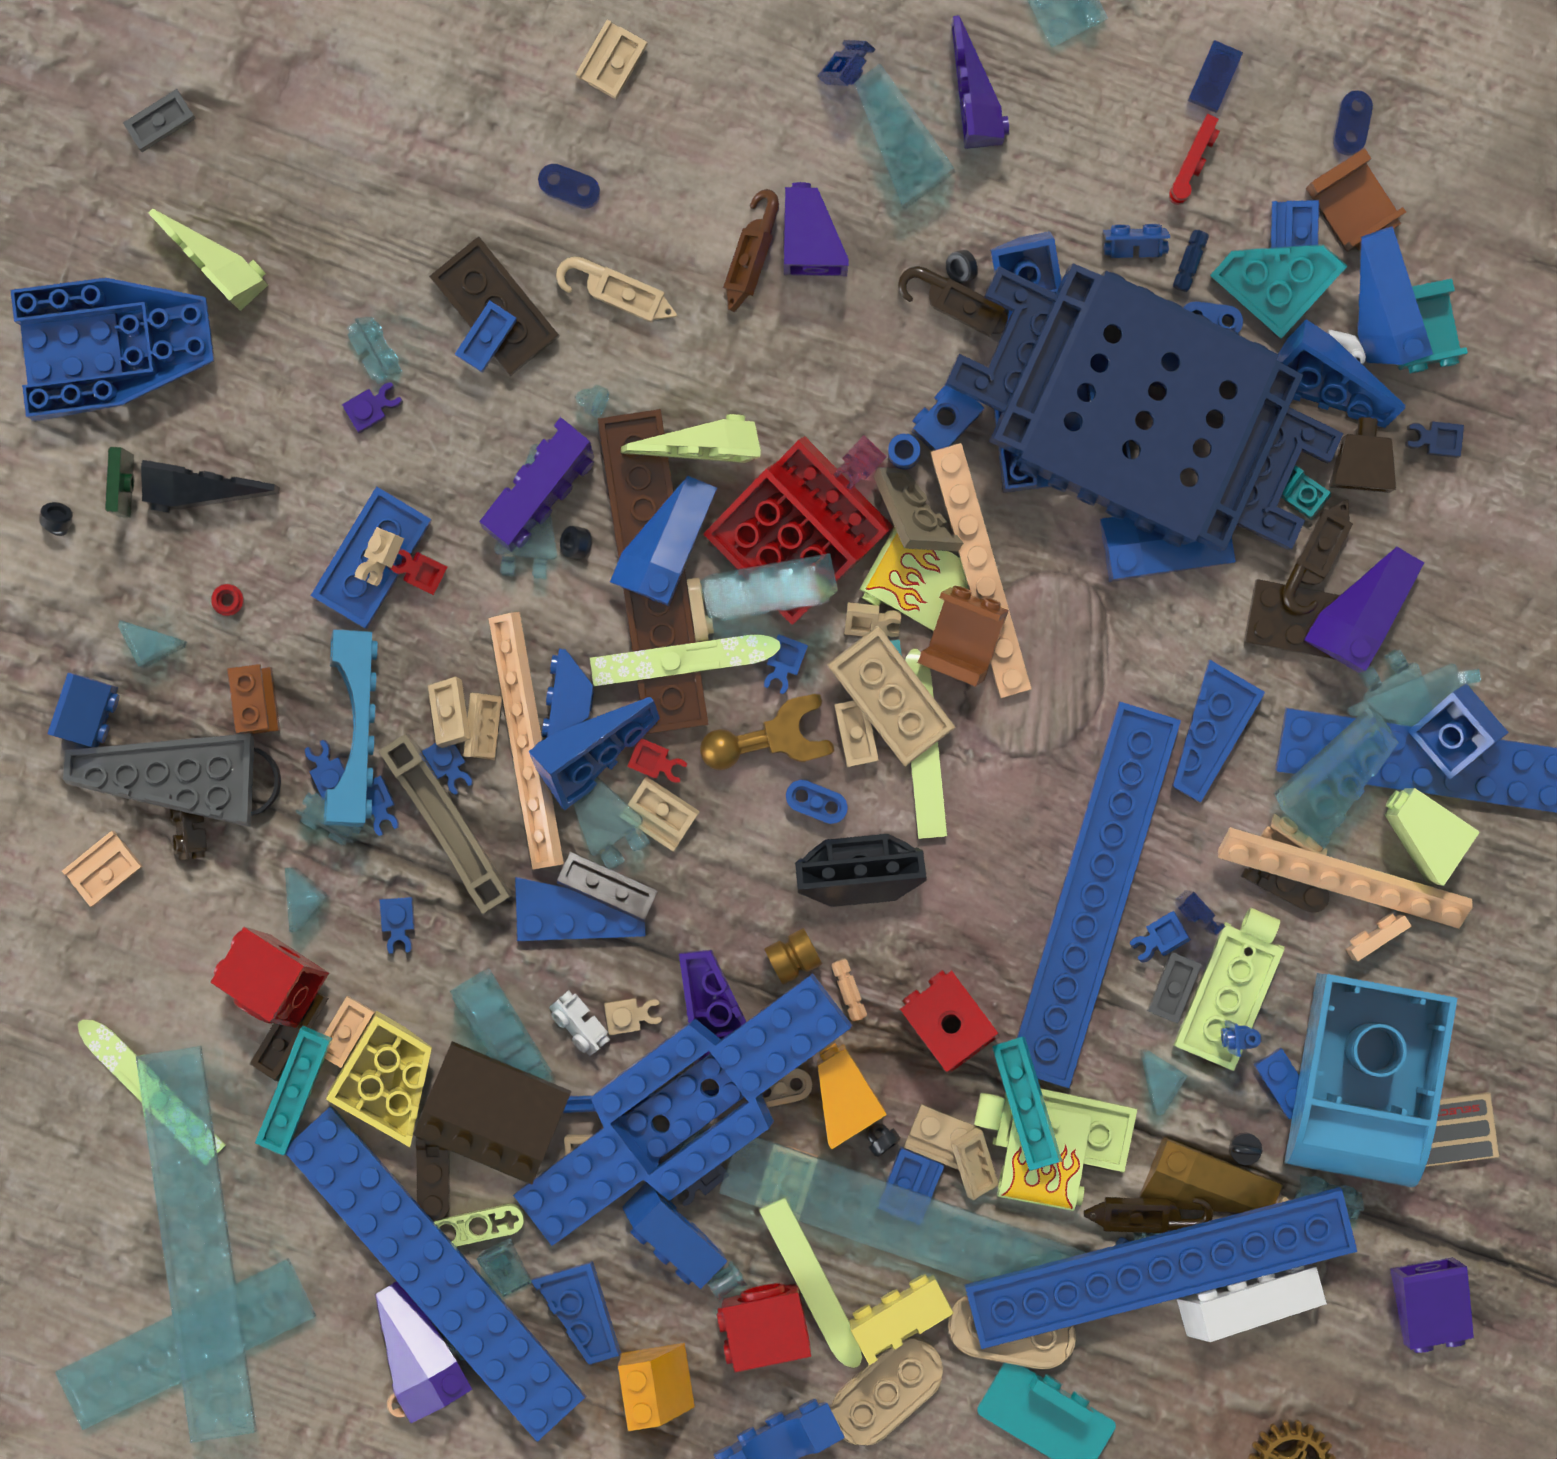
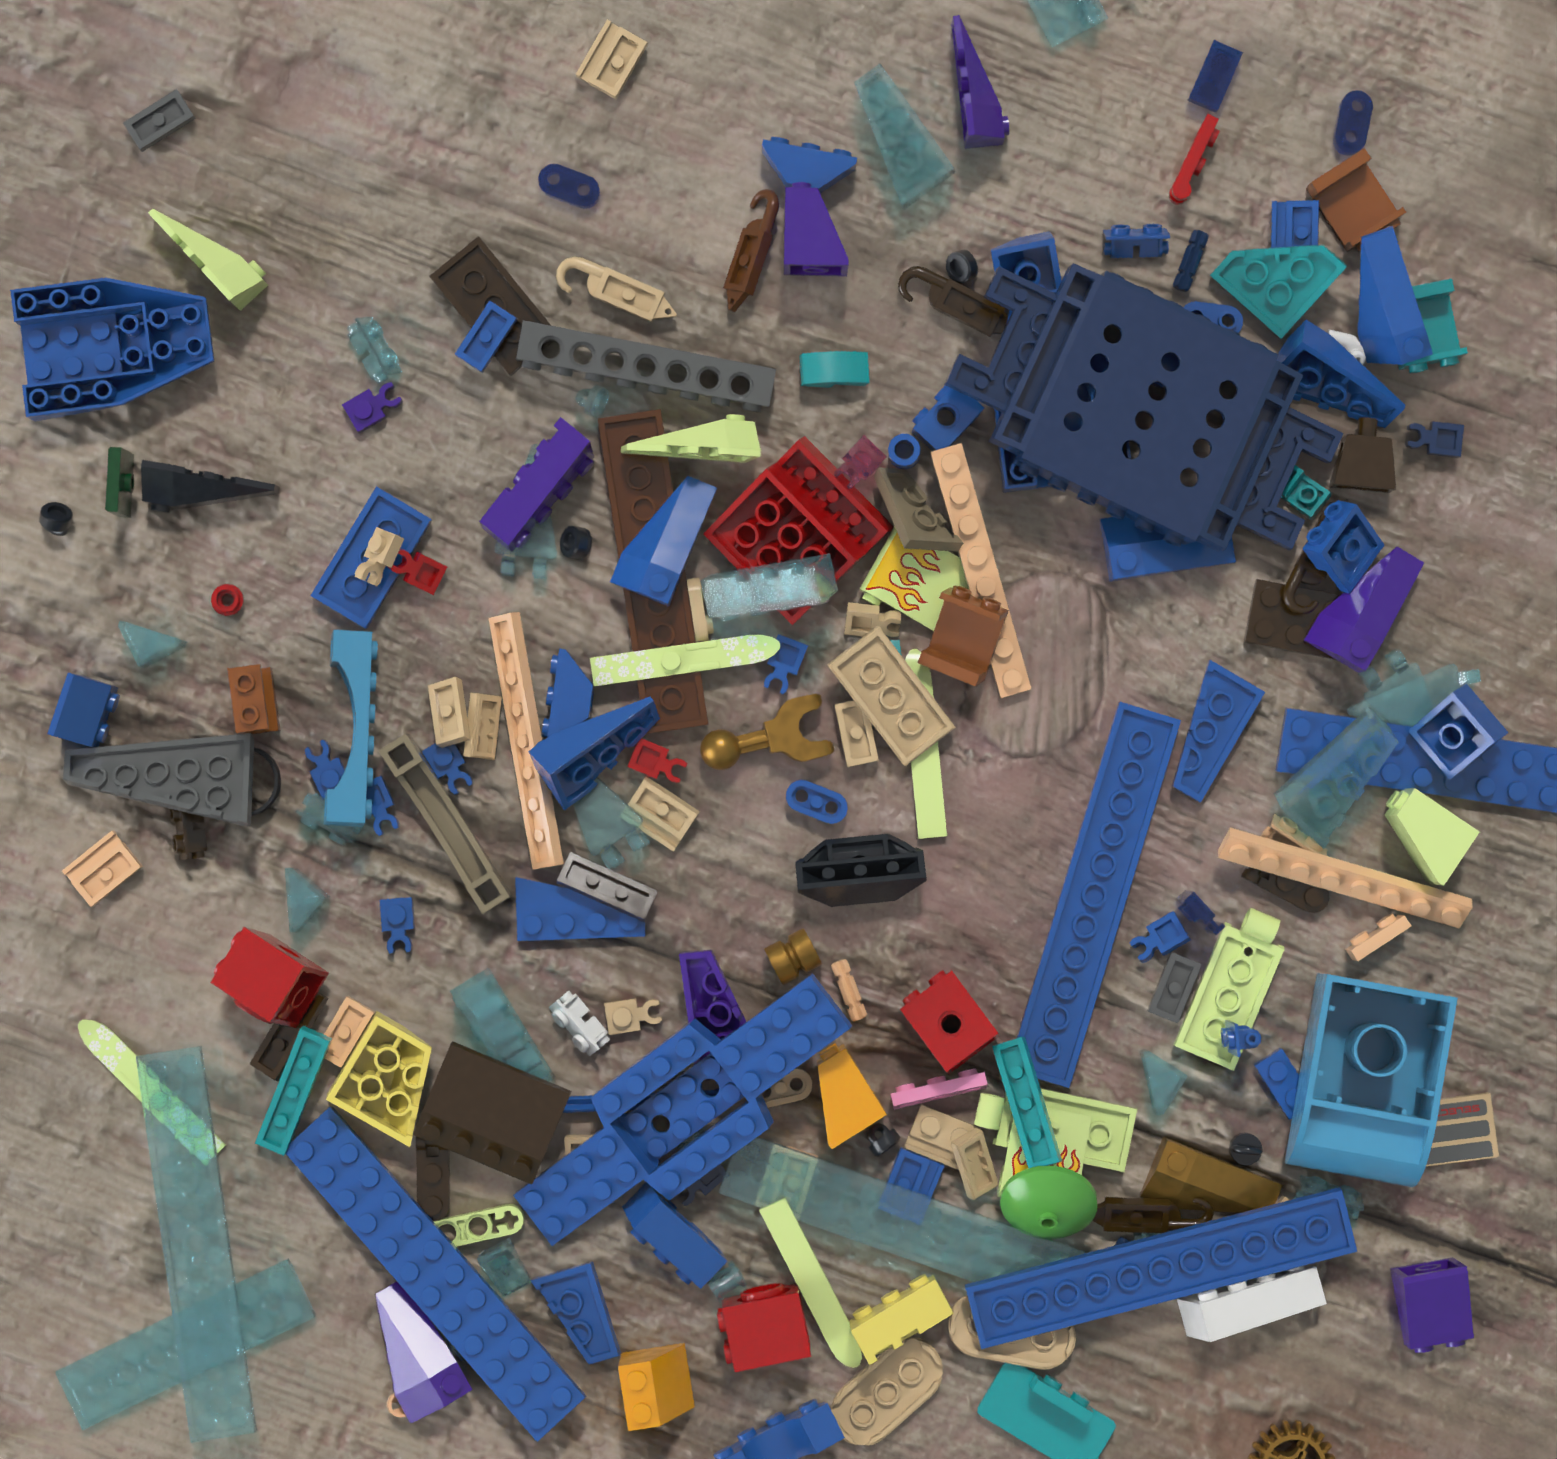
clear blue plate [817,40,876,86] -> none
none -> dark grey brick [516,320,776,413]
none -> blue slope [762,137,857,194]
none -> teal slope [799,351,870,388]
none -> bright pink plate [890,1069,988,1110]
none -> bright green dish [1000,1166,1097,1239]
none -> blue plate [1303,500,1384,594]

